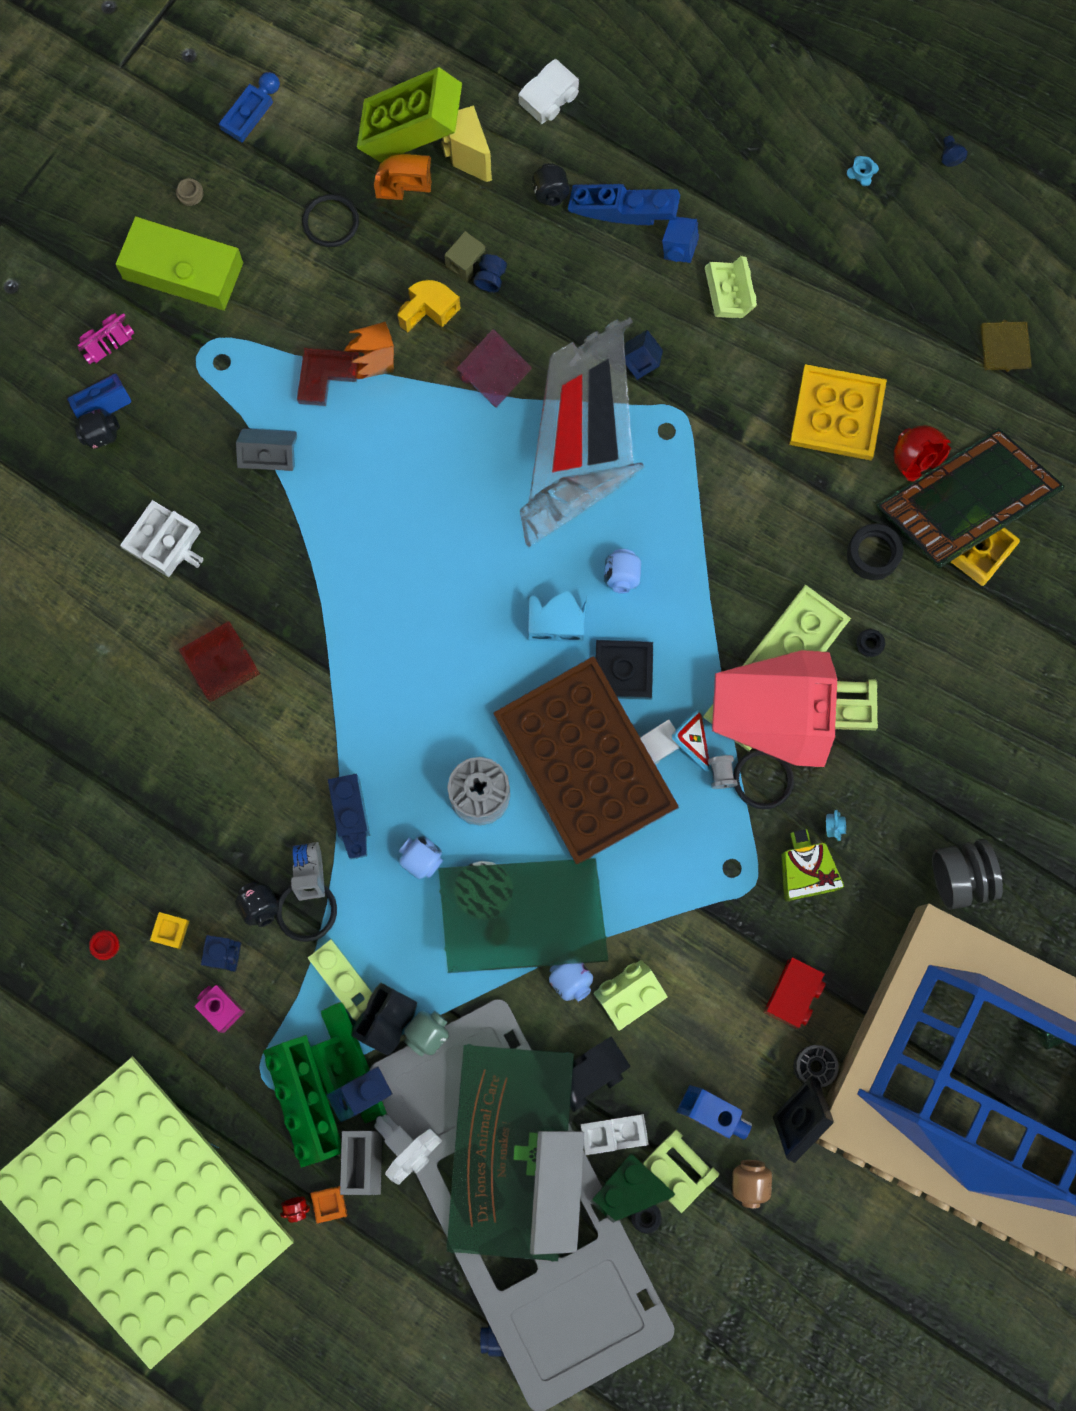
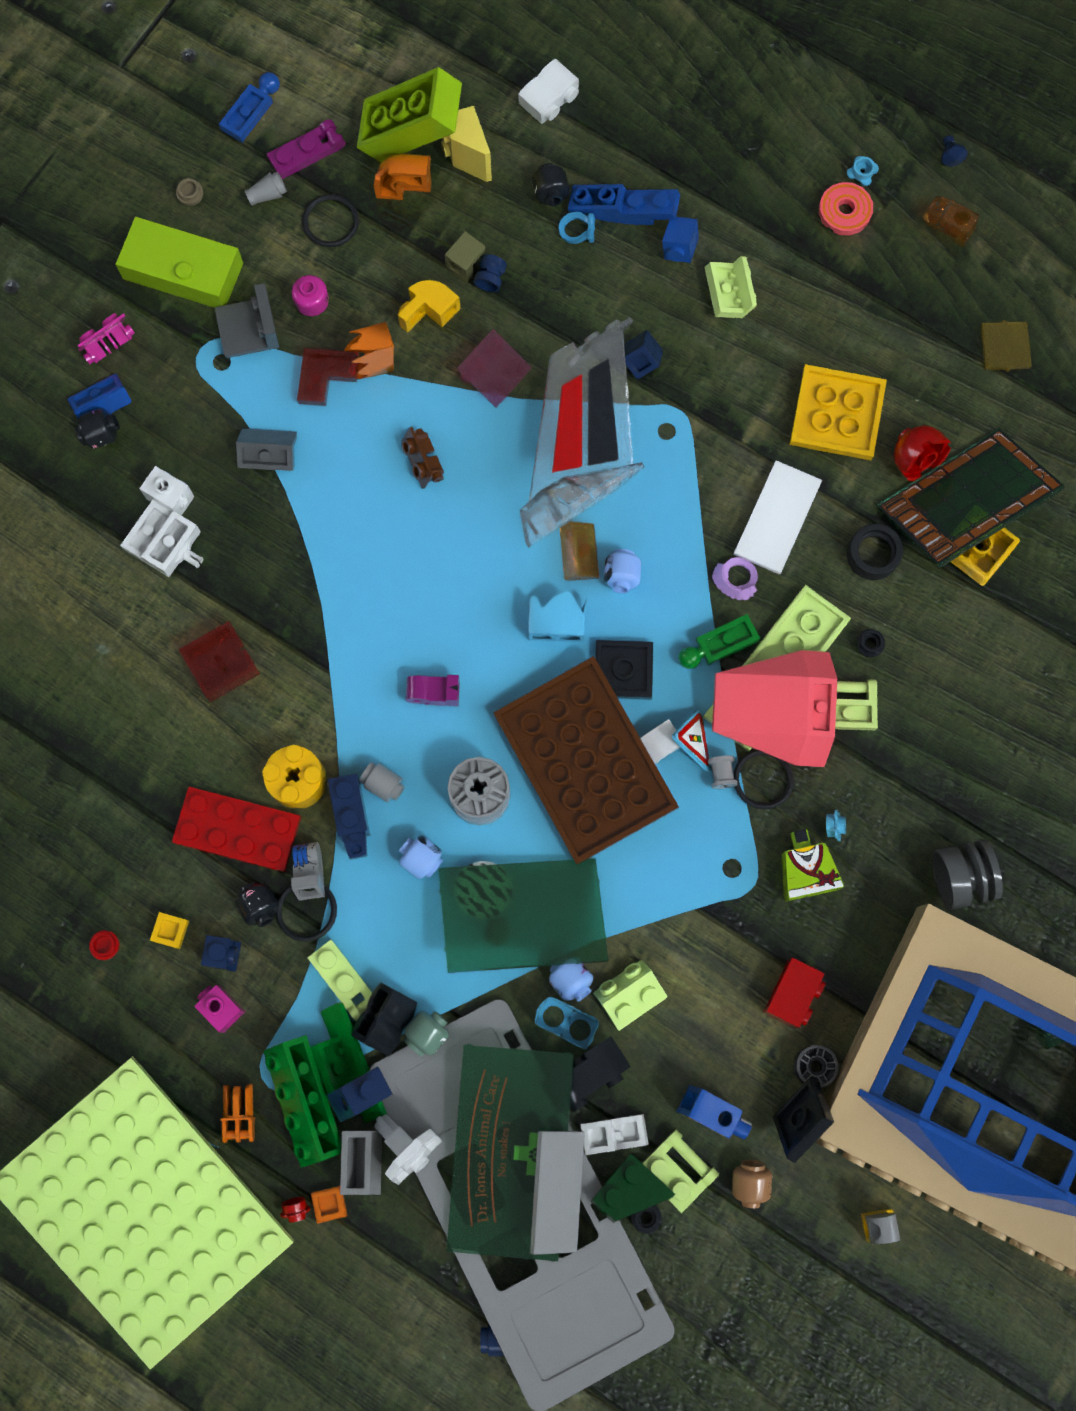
none -> white head [139,466,194,516]
none -> red plate [172,787,302,873]
none -> dark grey bracket [215,283,279,358]
none -> orange arm [220,1084,256,1143]
none -> light grey cone [245,171,287,206]
none -> yellow brick [262,745,327,808]
none -> magenta plate [267,119,346,179]
none -> dark pink head [291,275,329,317]
none -> light grey brick [359,762,405,803]
none -> reddish brown hinge [401,427,444,489]
none -> magenta leg [405,675,460,707]
none -> medium azure piece [535,997,599,1050]
none -> dark azure piece [558,212,595,244]
none -> clear orange slope [560,521,599,581]
none -> green plate [678,614,760,669]
none -> lavender piece [712,557,758,600]
none -> white piece [733,461,822,575]
none -> coral tile [819,182,873,236]
none -> light grey leg [861,1209,900,1245]
none -> clear orange leg [923,196,980,247]

